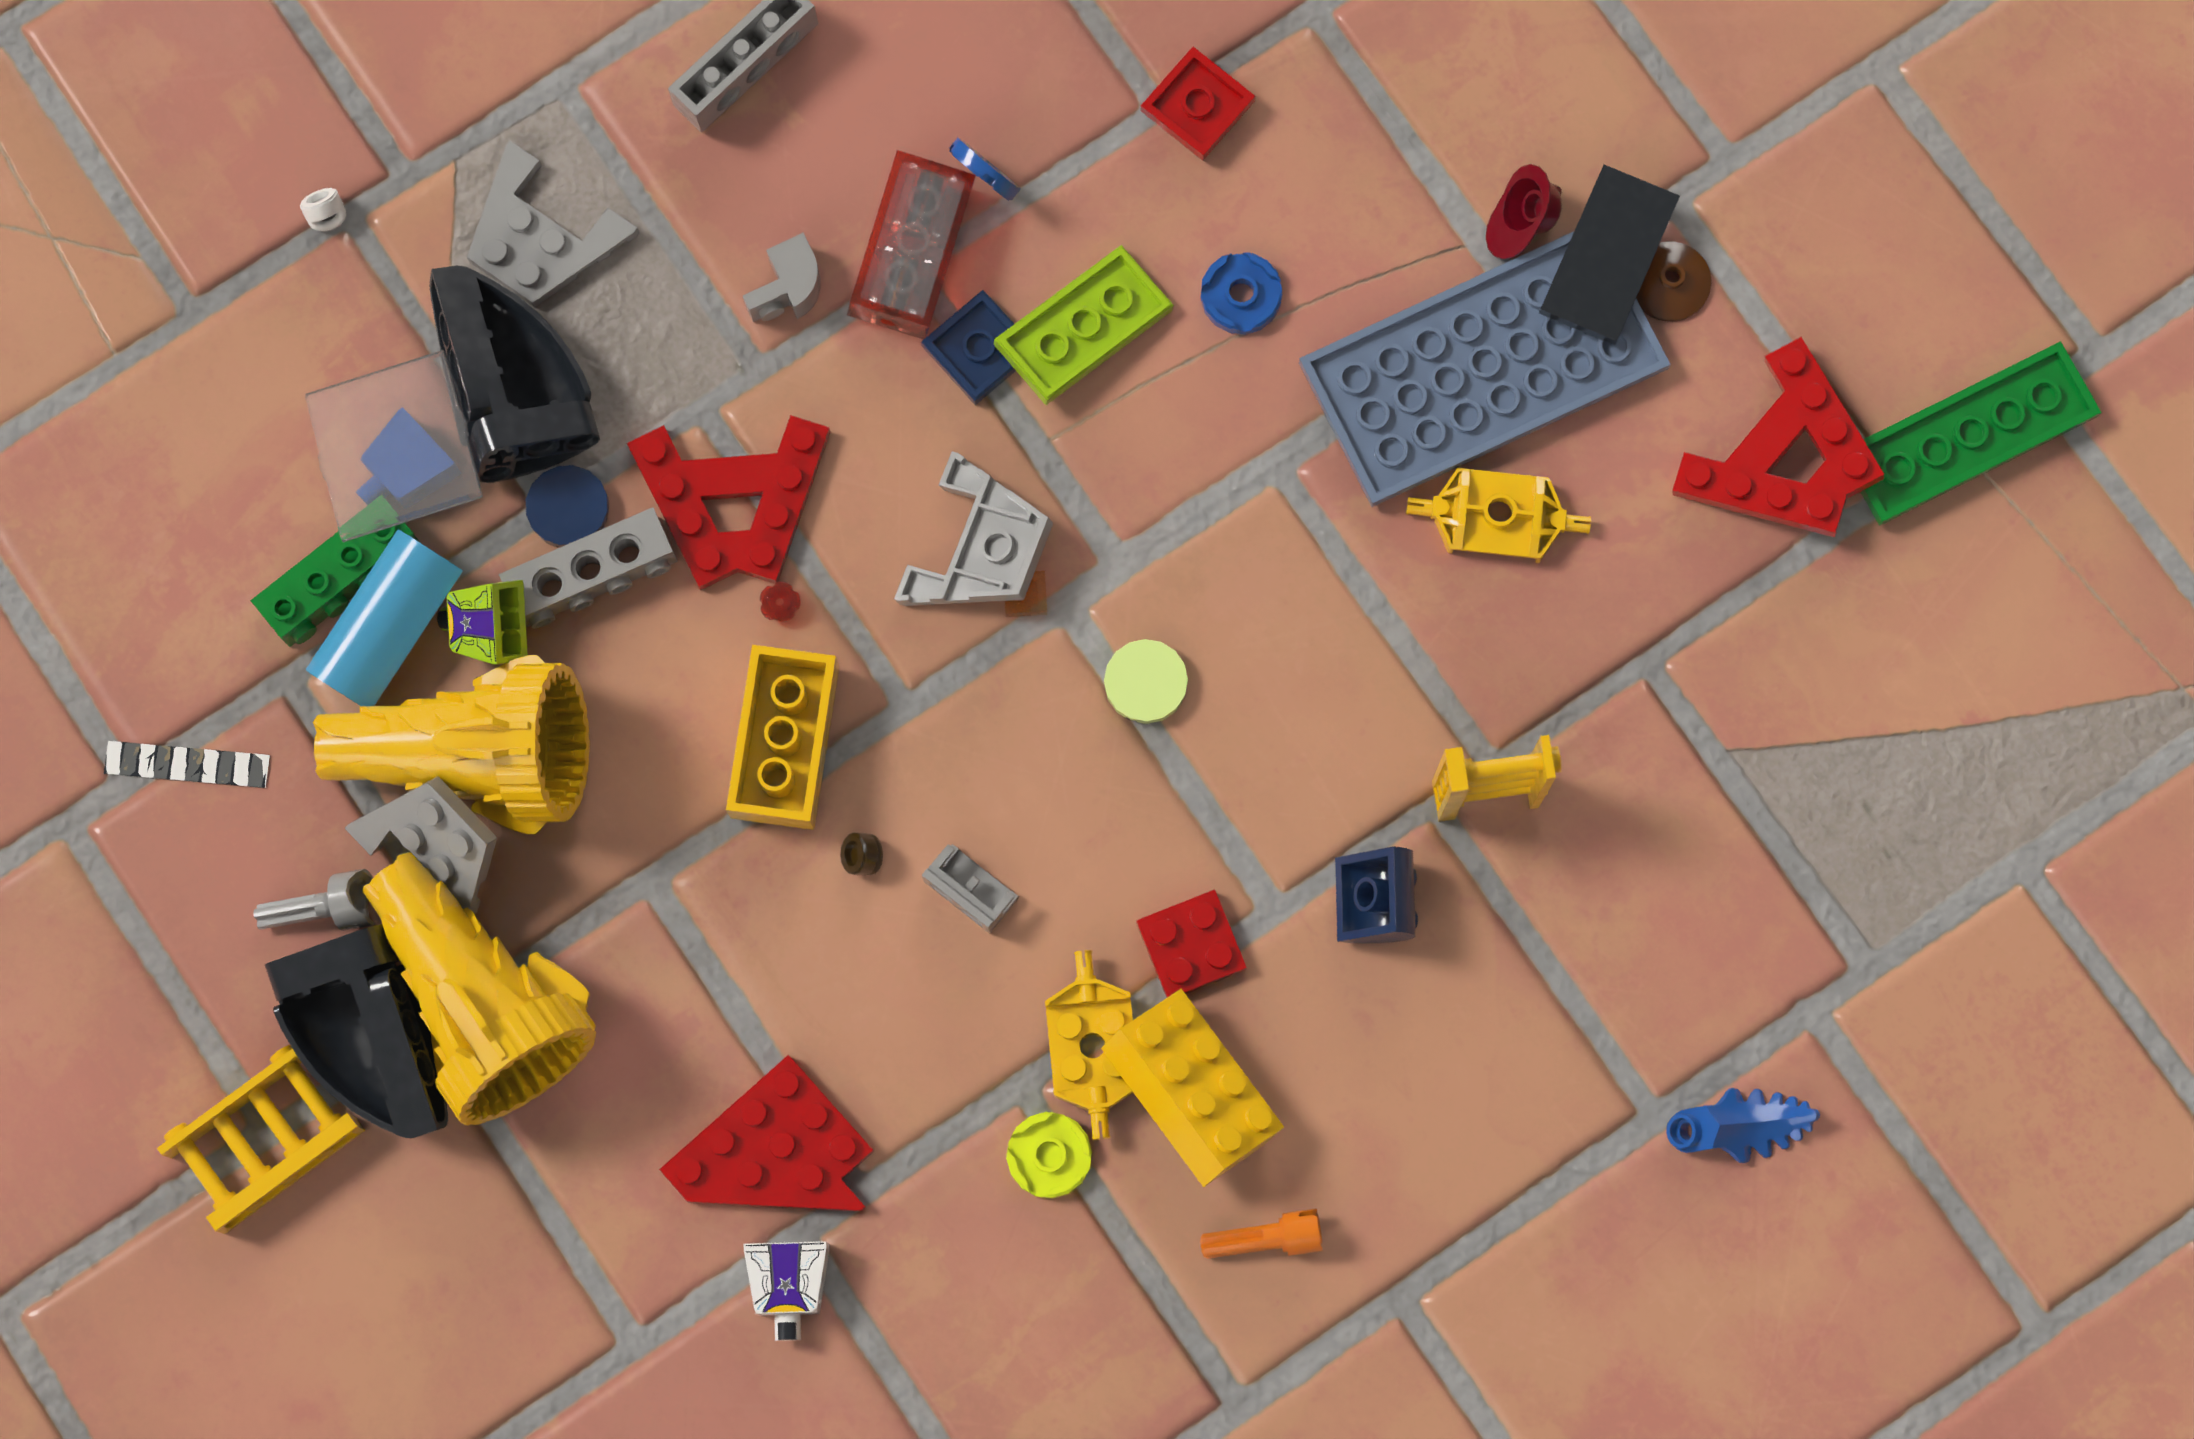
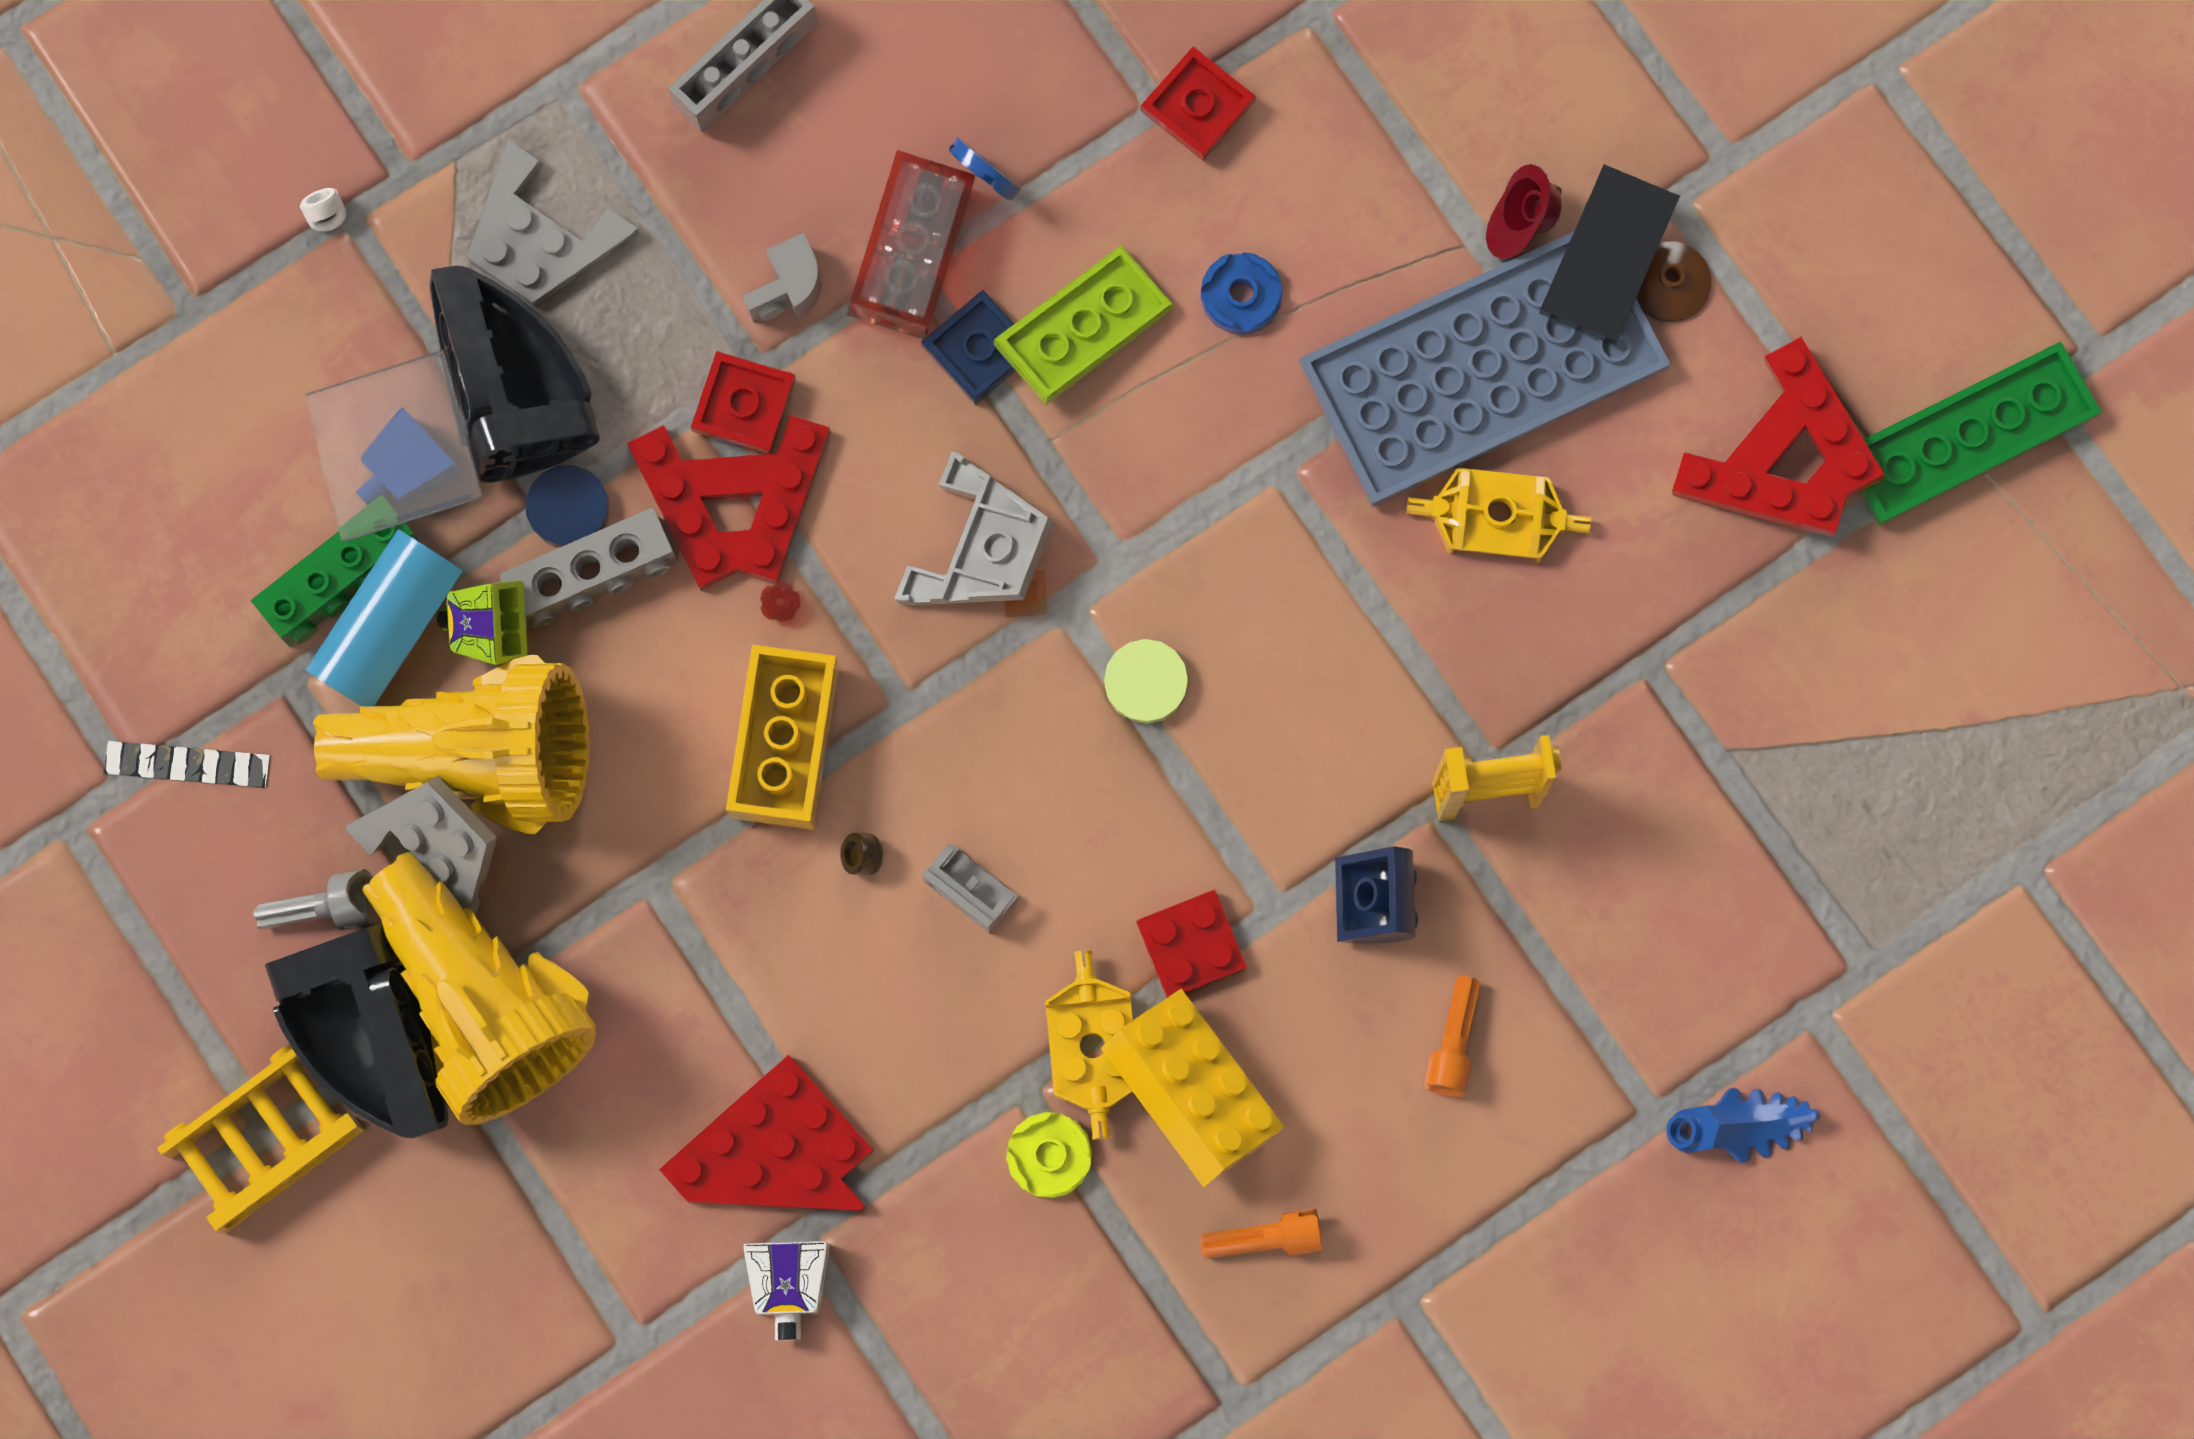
none -> red plate [690,351,796,454]
none -> orange piece [1425,976,1481,1097]

